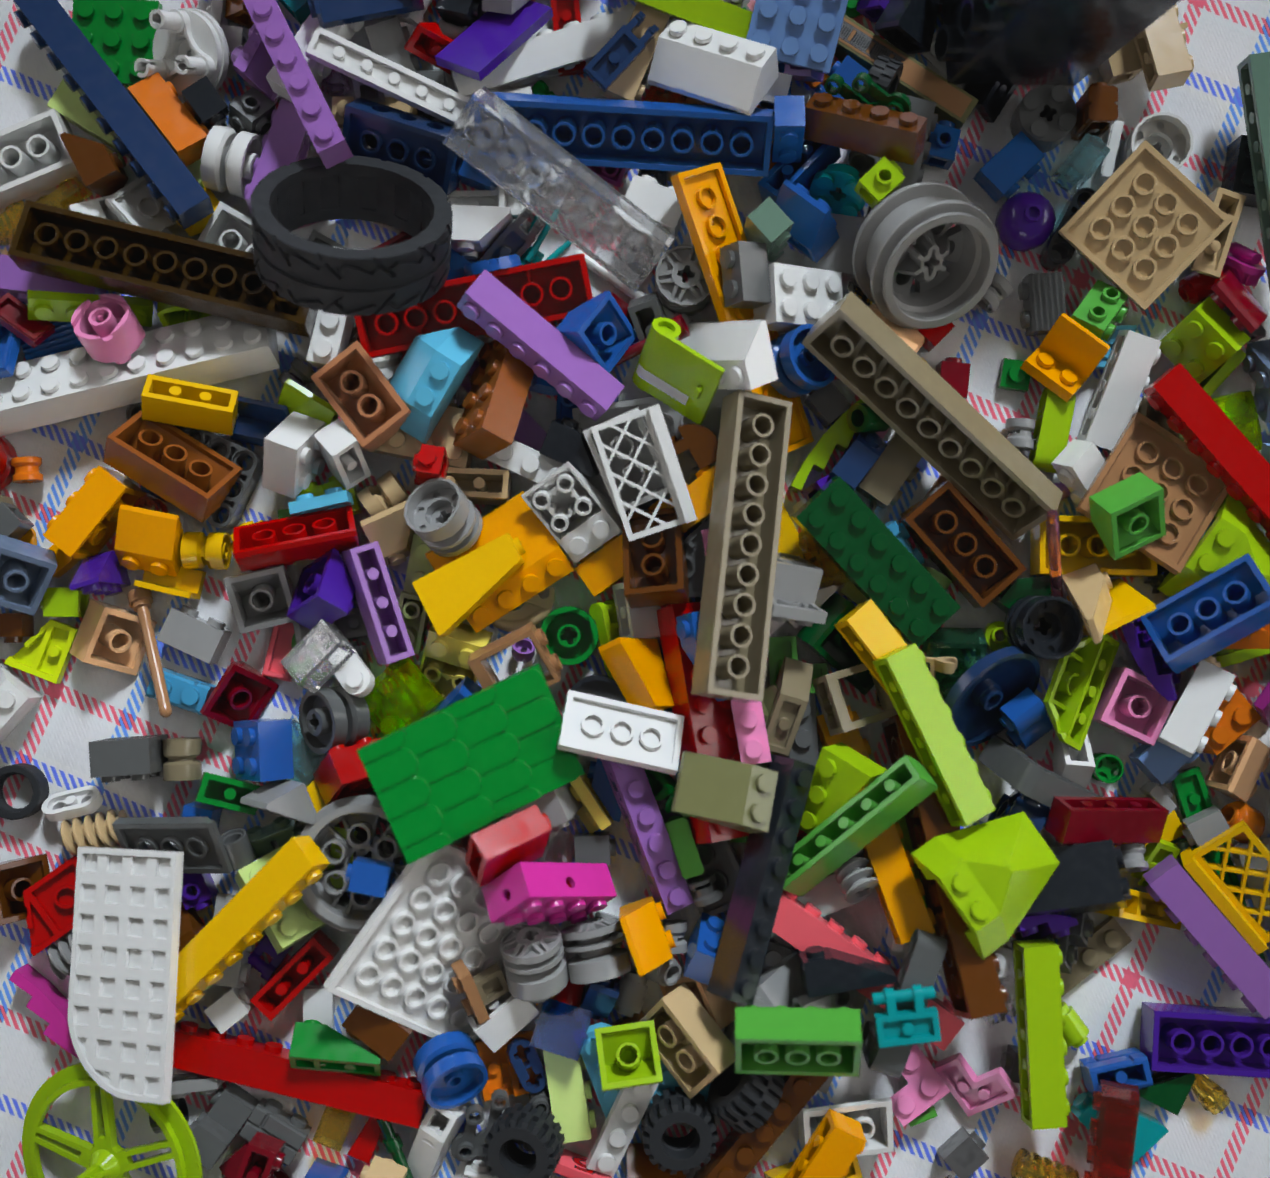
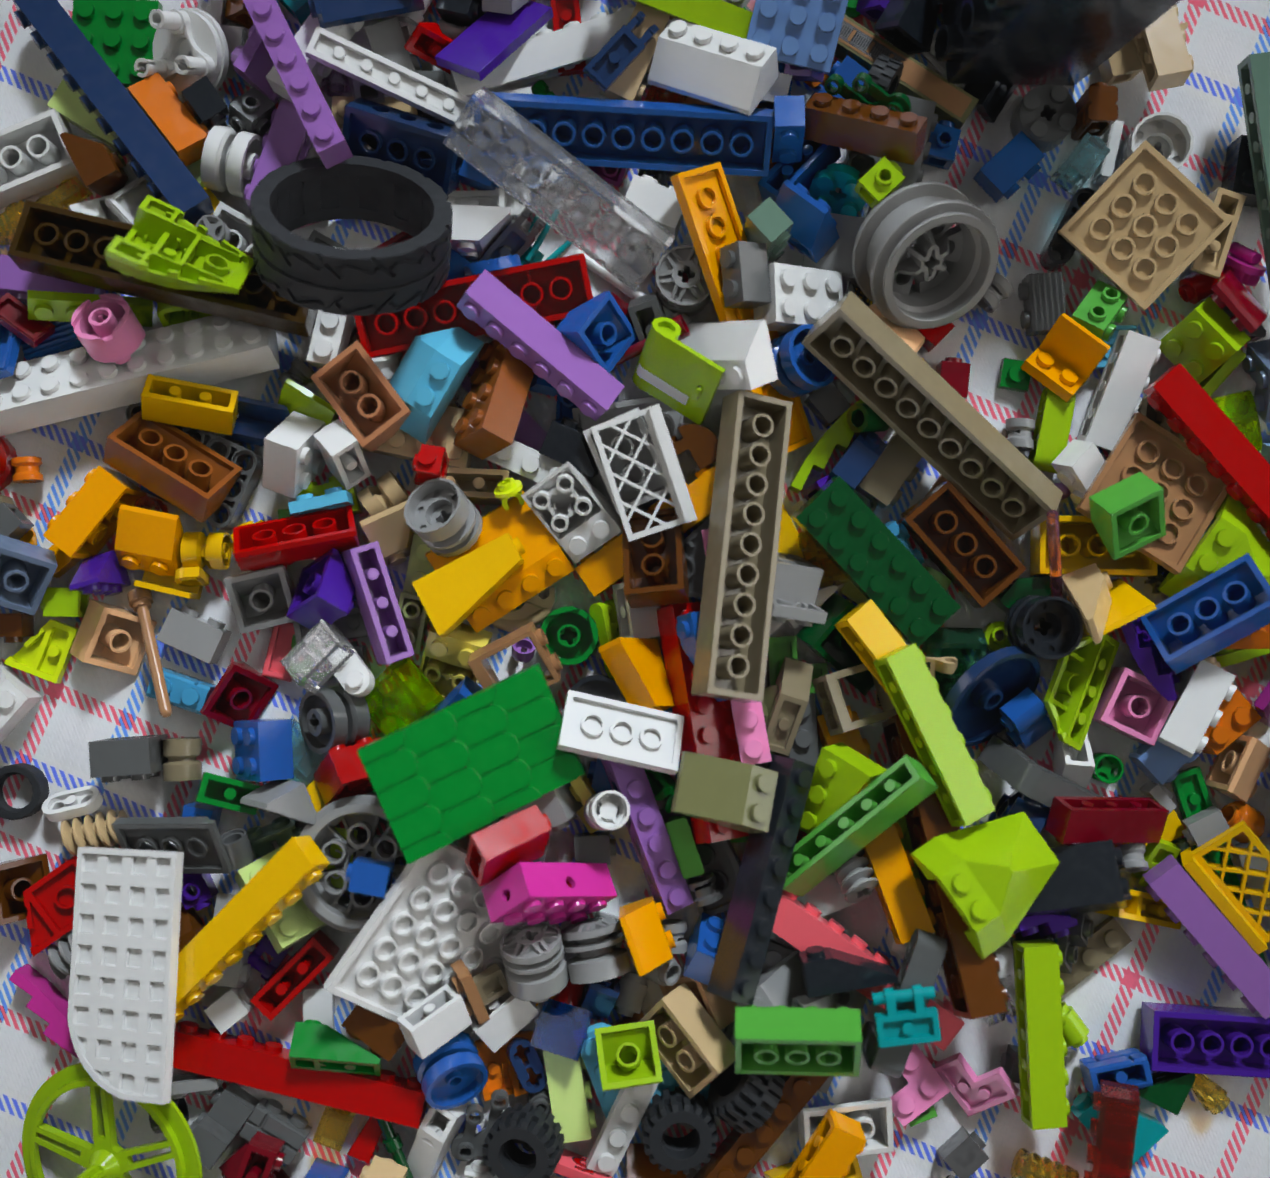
dark purple cylinder [995,191,1056,252] -> none
none -> lime wedge [105,195,254,294]
none -> yellow tile [175,567,210,587]
none -> light grey wheel [196,214,231,243]
none -> white brick [397,984,472,1060]
none -> neon yellow plate [493,478,524,510]
none -> white wheel [584,790,630,831]

